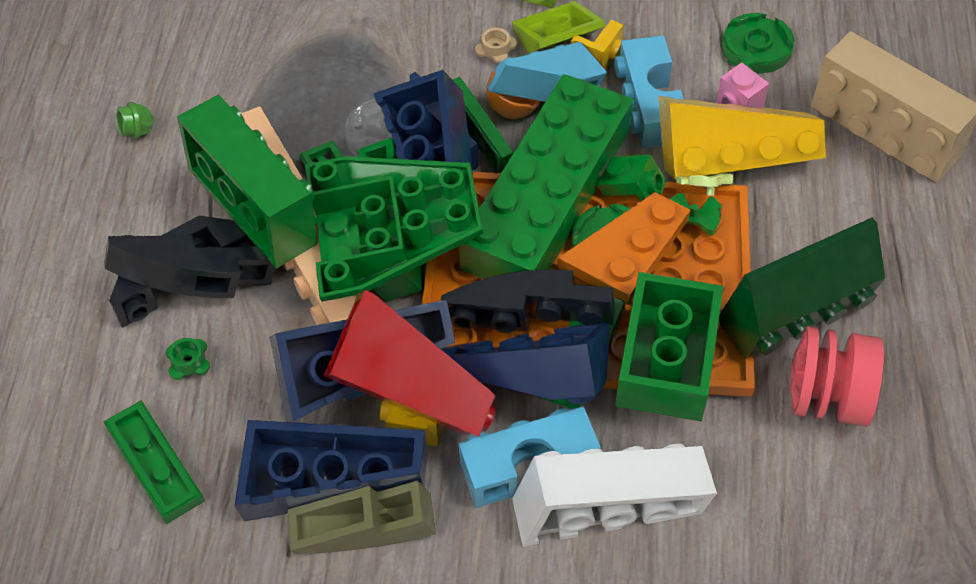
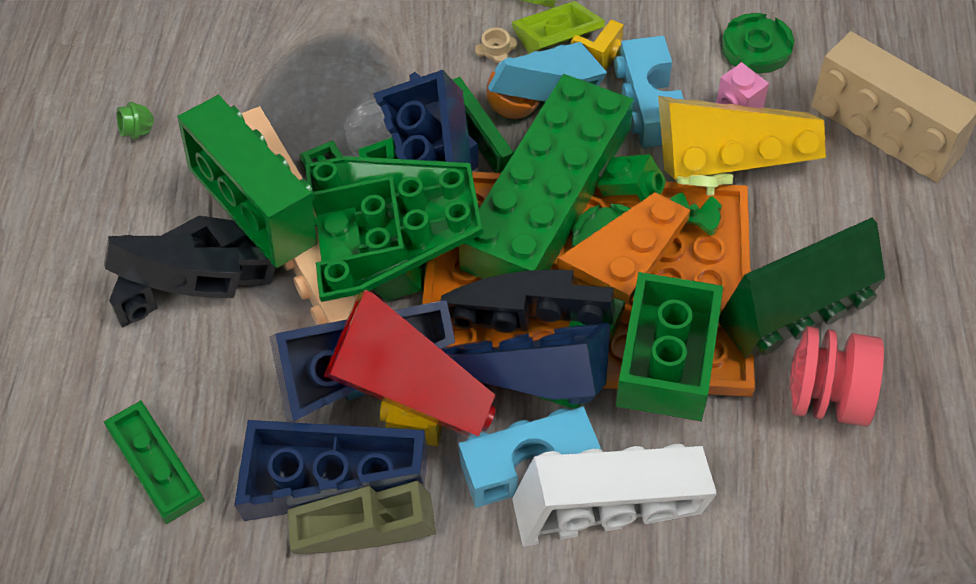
green plate [166,338,210,380] -> none

